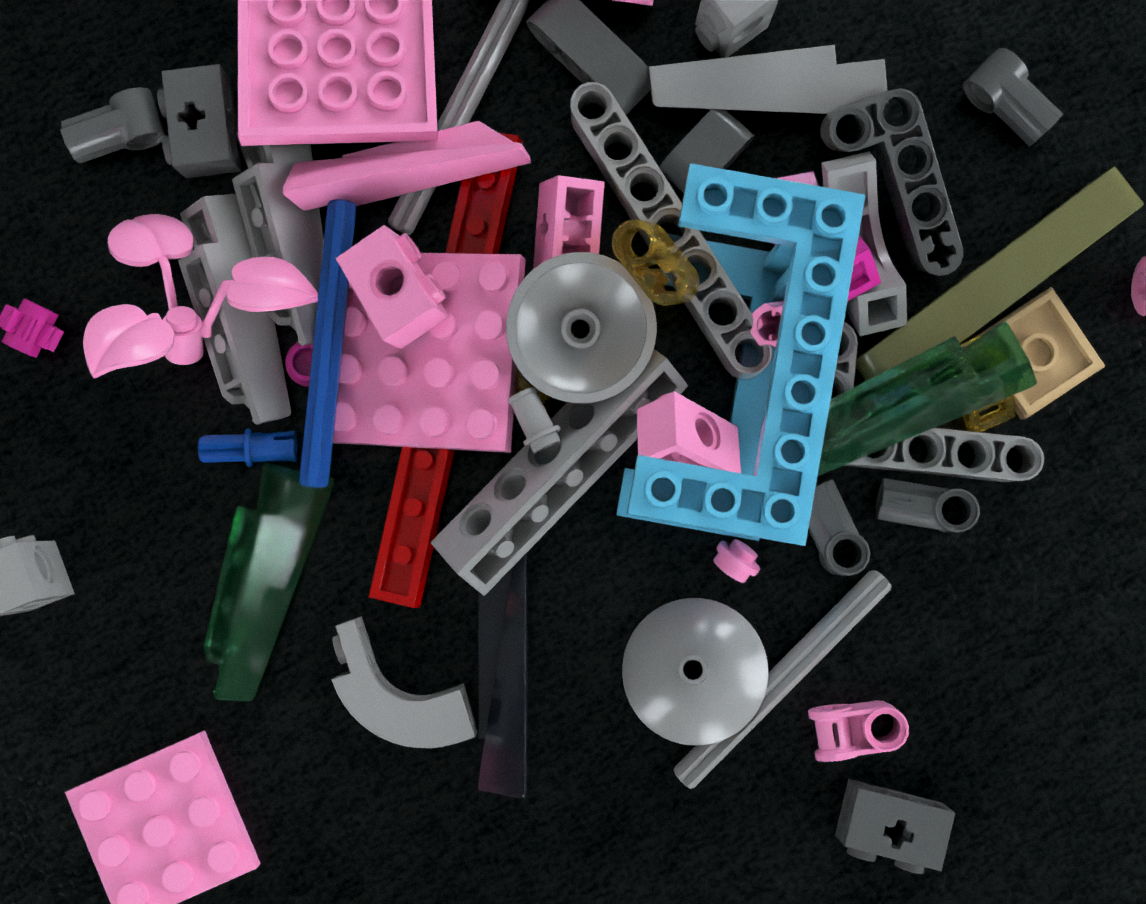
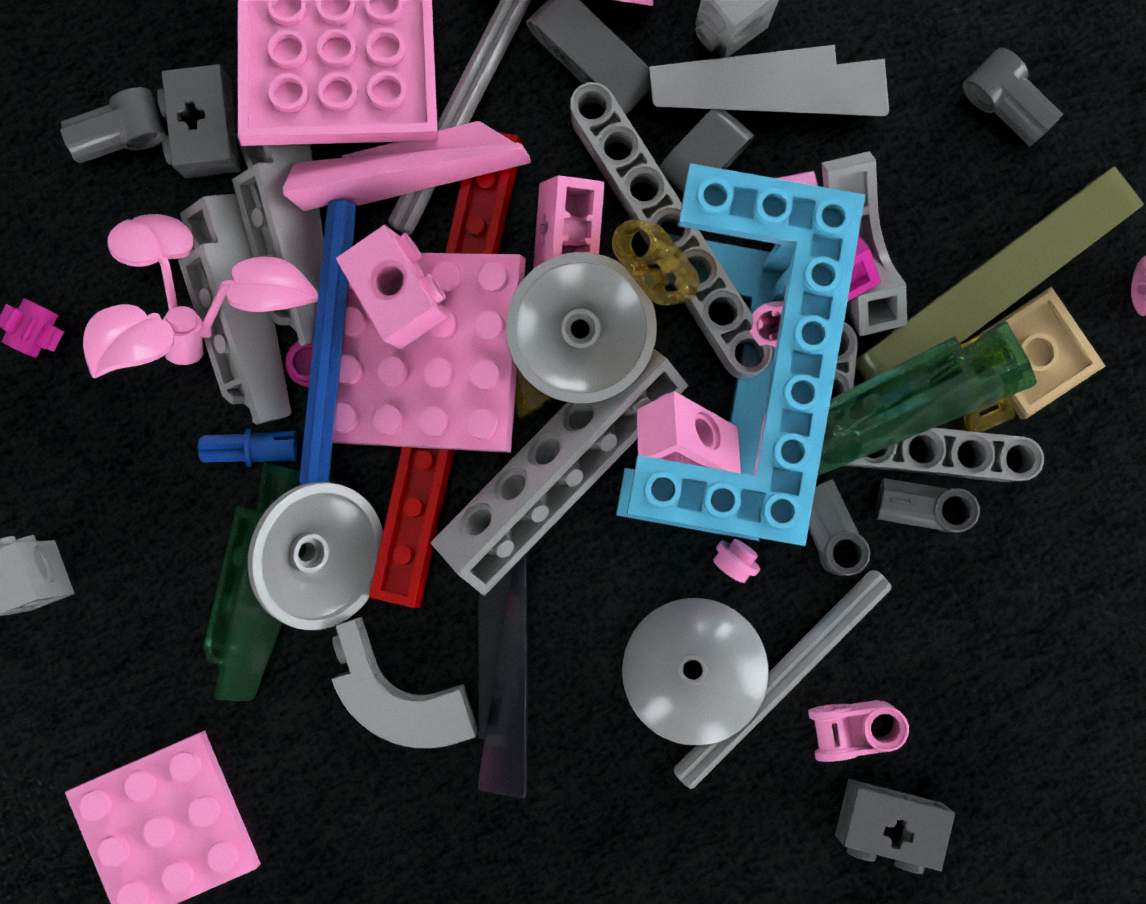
light grey pin [507,387,561,454] -> none
dark grey beam [820,88,963,276] -> none
none -> light grey dish [248,482,383,630]

